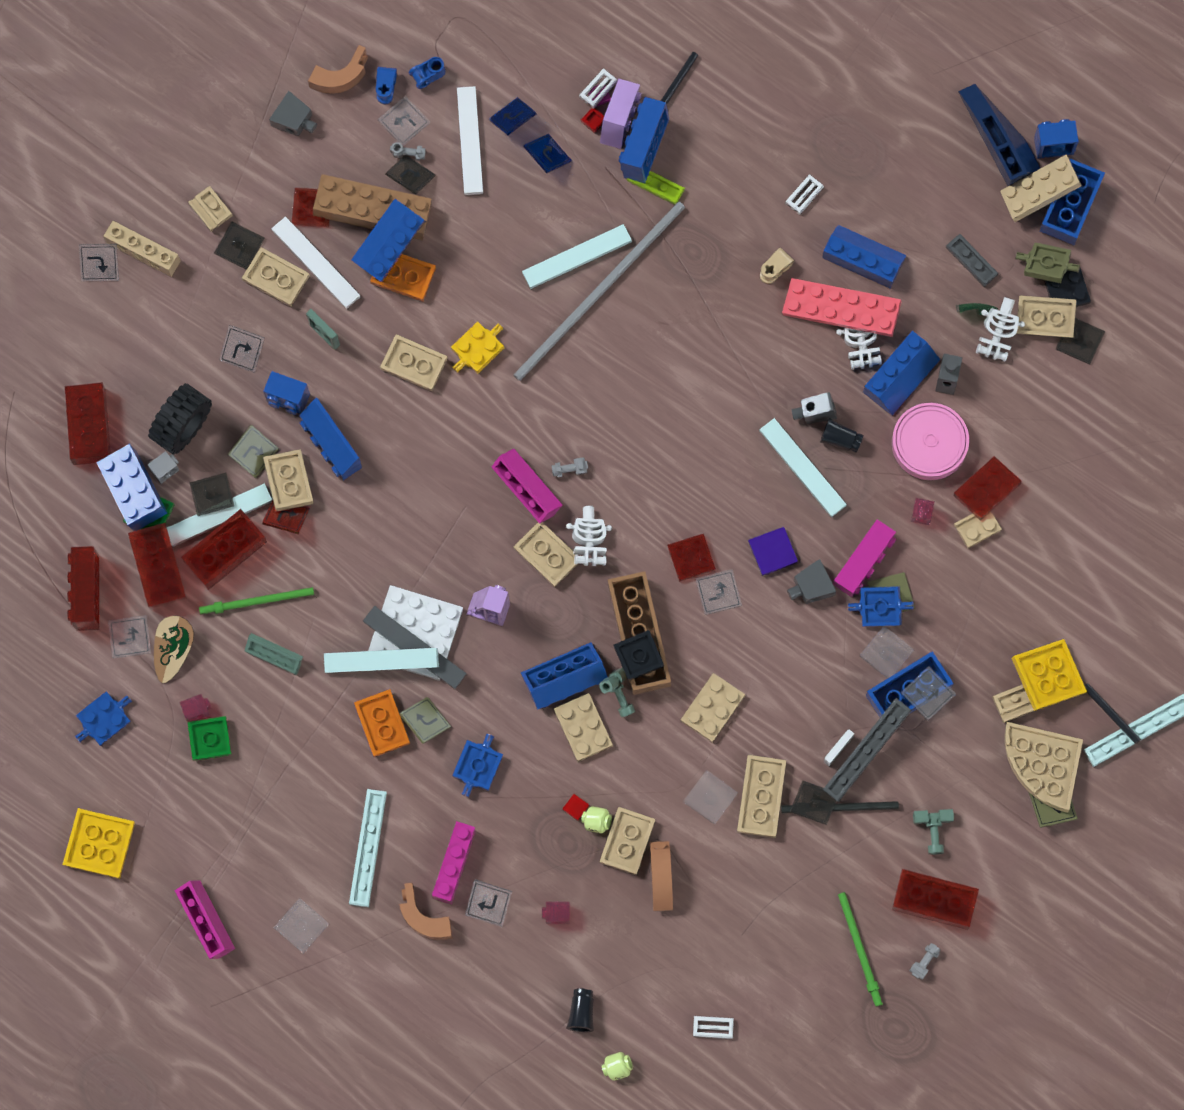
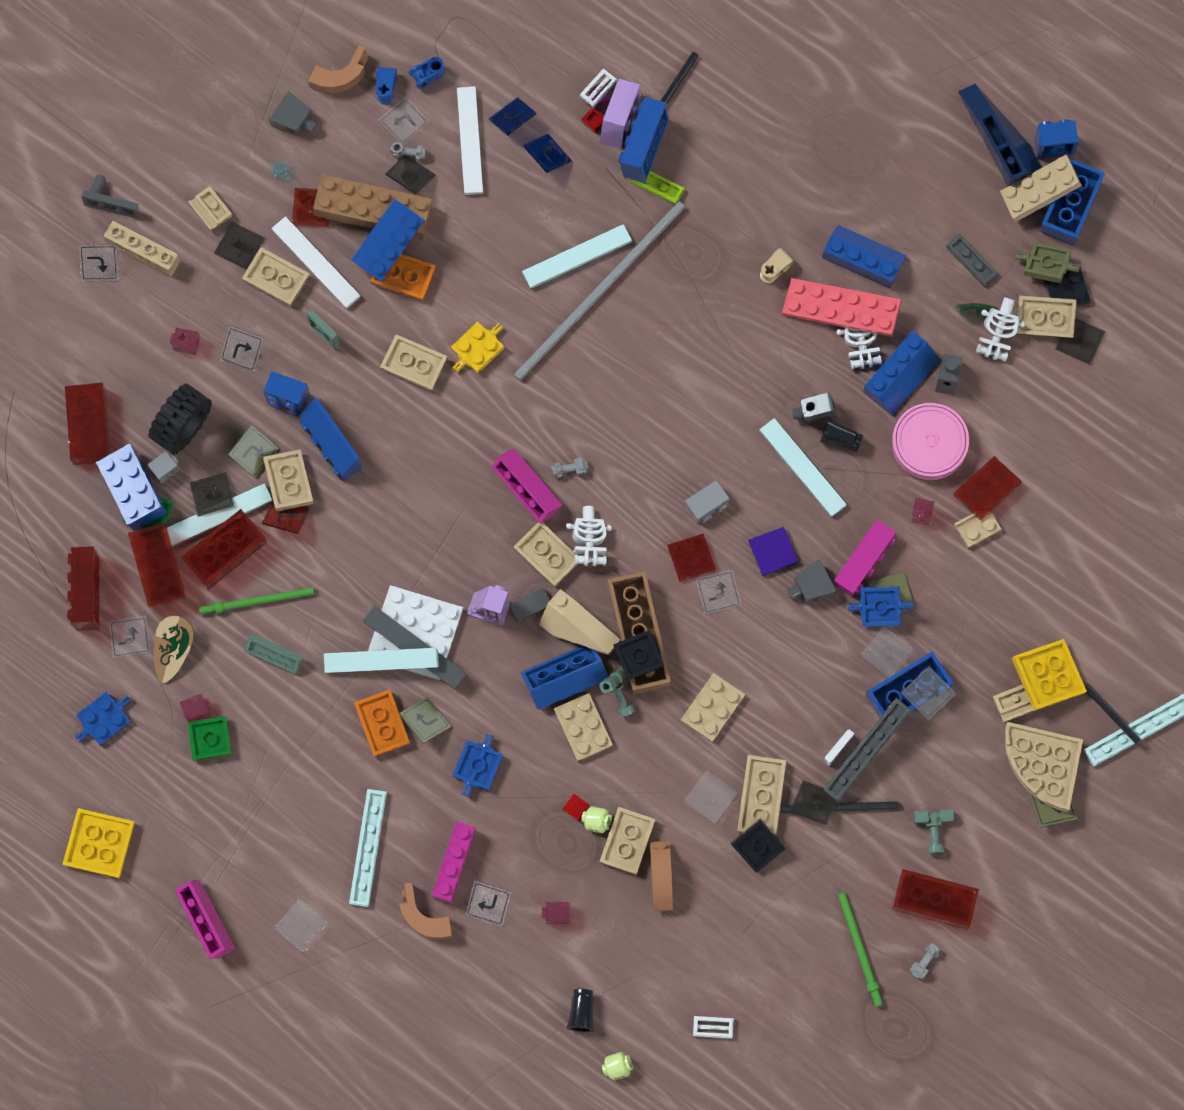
white tile [785,174,824,215] -> none
none -> dark grey piece [82,175,140,218]
none -> clear pink brick [170,328,200,355]
none -> clear light blue plate [271,161,290,179]
none -> dark grey tile [509,588,550,623]
none -> tan wedge [539,589,621,655]
none -> light grey brick [684,480,729,524]
none -> black plate [731,818,786,873]

